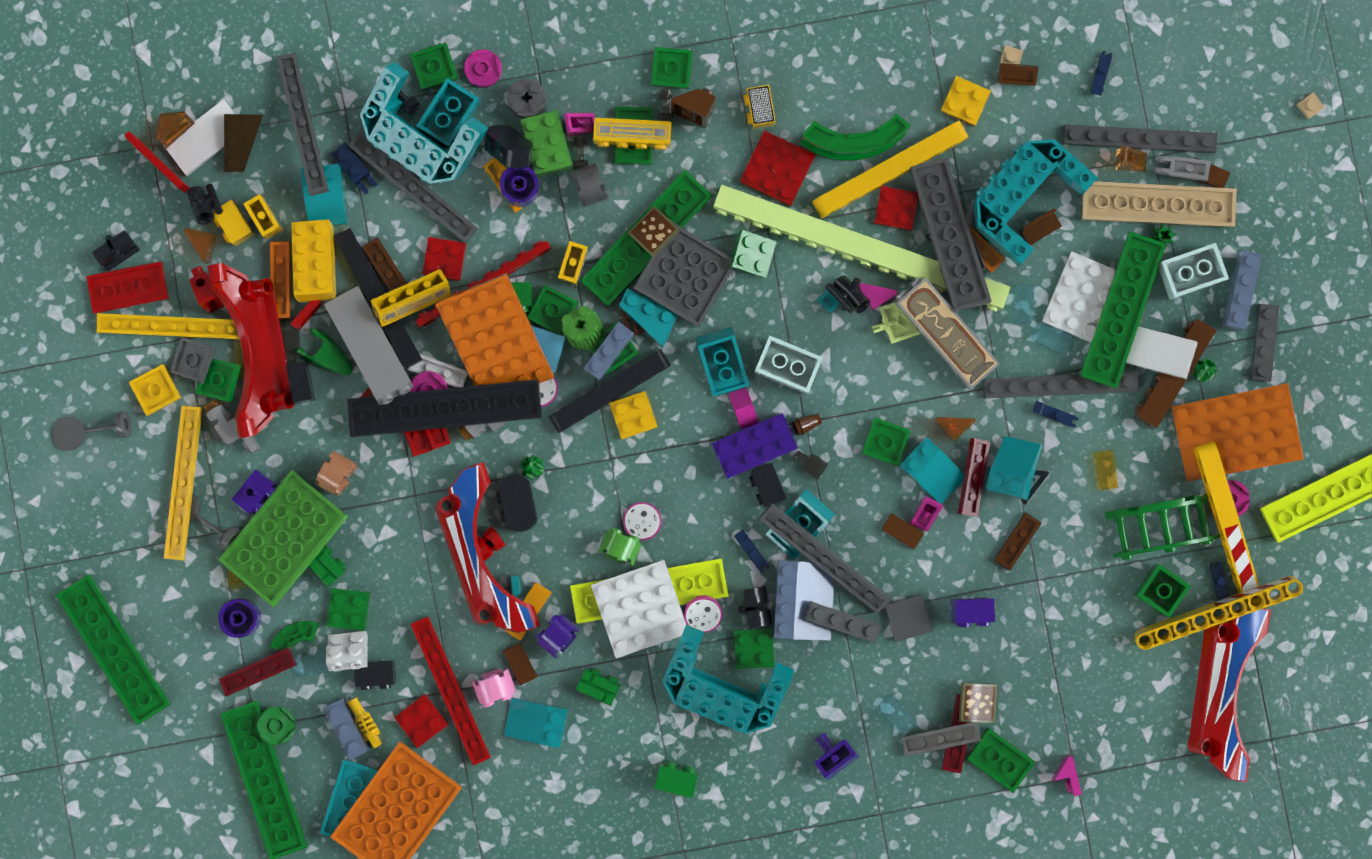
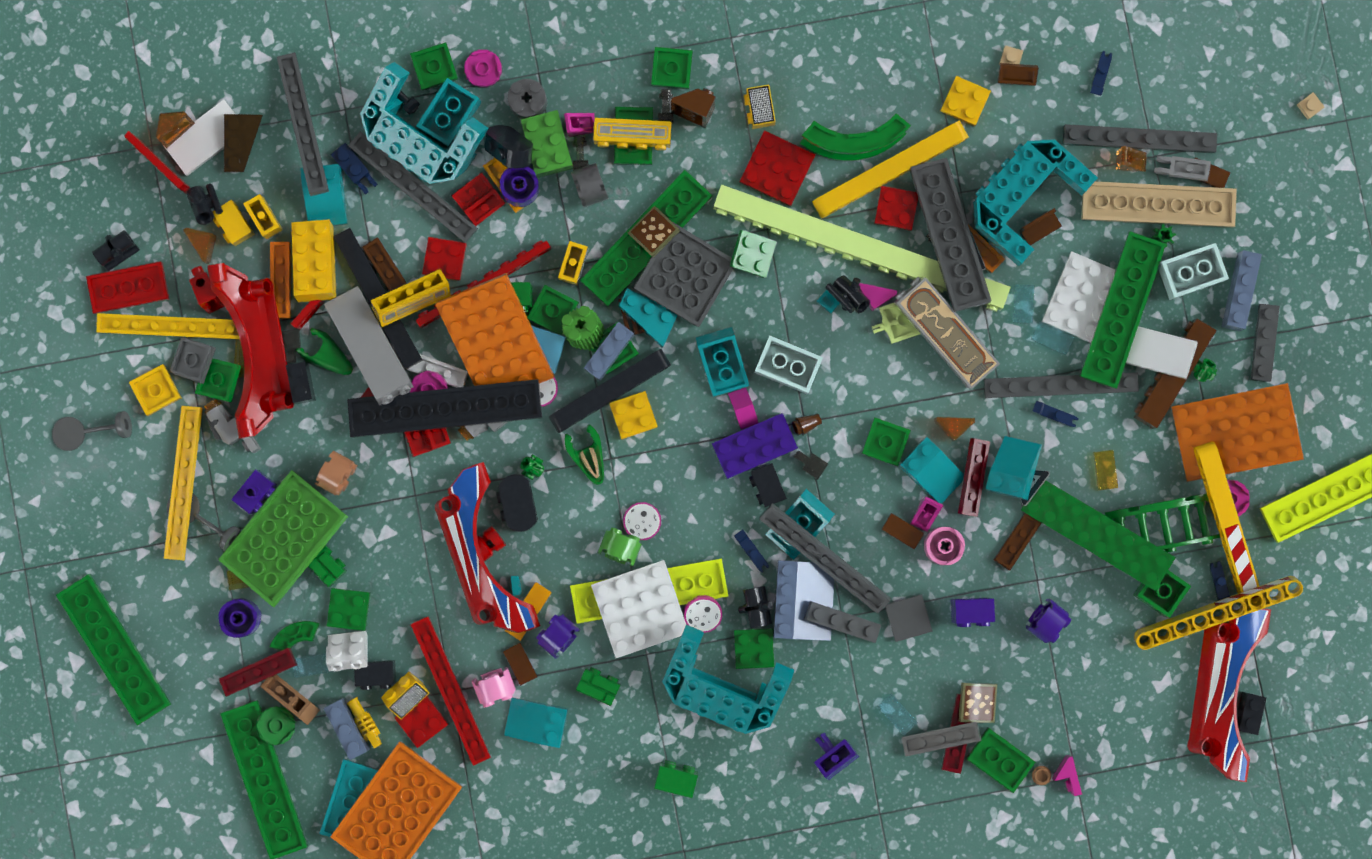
none -> medium nougat slope [260,675,320,725]
none -> brick [381,671,429,719]
none -> red slope [451,172,506,226]
none -> green animal [564,424,604,485]
none -> bright pink brick [924,527,965,565]
none -> green plate [1021,480,1176,591]
none -> dark purple brick [1026,598,1071,643]
none -> medium nougat plate [1032,766,1051,785]
none -> black brick [1237,692,1267,735]

